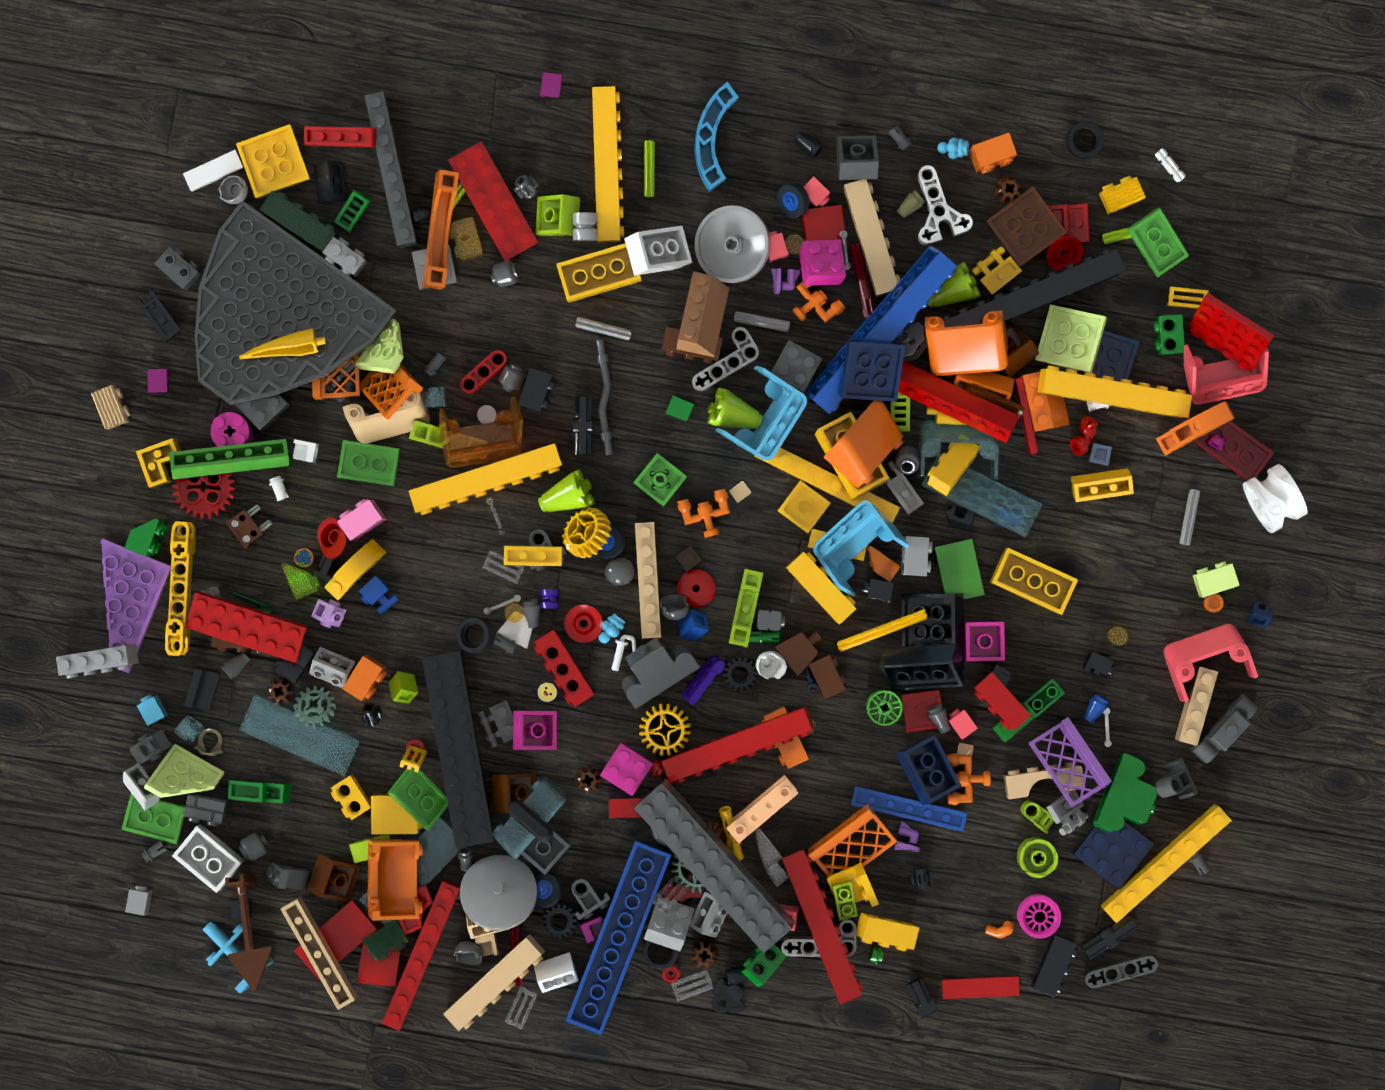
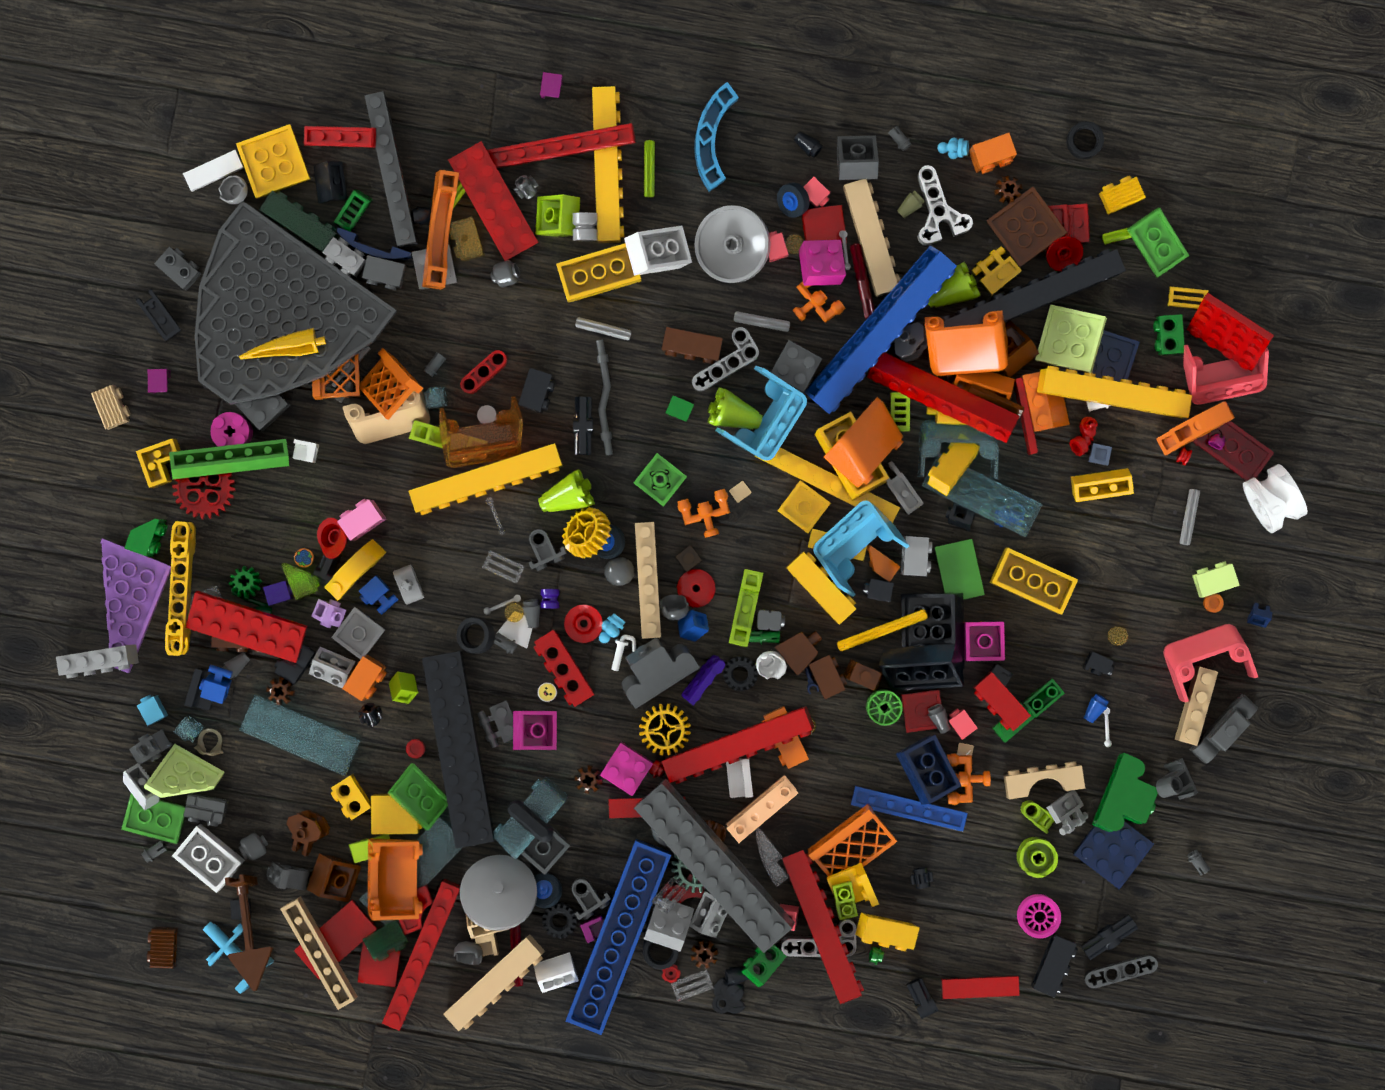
light grey brick [125,885,152,916] -> none
reddish brown piece [226,504,272,549] -> none
green slope [228,780,291,804] -> none
white pin [269,476,289,501] -> none
sand green gear [293,686,336,728] -> none
bright green tile [337,440,400,486] -> none
yellowish green plate [355,319,404,373] -> none
yellow tile [400,745,428,772] -> none
dark grey pin [457,847,473,872] -> none
reddish brown slope [492,772,537,814] -> none
dark grey head [498,362,527,392] -> none
yellow tile [504,546,562,566] -> none
clear tile [505,986,538,1029] -> none
medium nougat slope [677,271,729,357] -> none
yellow pin [719,806,744,861] -> none
medium lavender piece [771,268,800,294] -> none
dark blue plate [840,340,906,402] -> none
medium lavender piece [894,821,920,852] -> none
dark grey head [895,446,920,475] -> none
orange arm [985,921,1014,938] -> none
medium lavender fence [1029,717,1112,808] -> none
yellow brick [1100,804,1232,923] -> none
white axle [1155,148,1185,182] -> none
none -> reddish brown brick [147,927,178,969]
none -> blue brick [199,664,233,704]
none -> green gear [229,566,262,599]
none -> dark purple brick [263,581,295,606]
none -> reddish brown hinge [287,810,330,856]
none -> light grey plate [331,607,385,660]
none -> dark blue slope [337,228,412,261]
none -> dark grey brick [362,255,407,291]
none -> light grey beam [393,564,424,605]
none -> red tile [487,123,636,169]
none -> white panel [726,757,753,798]
none -> reddish brown torso [843,659,883,691]
none -> red bush [1176,446,1192,466]

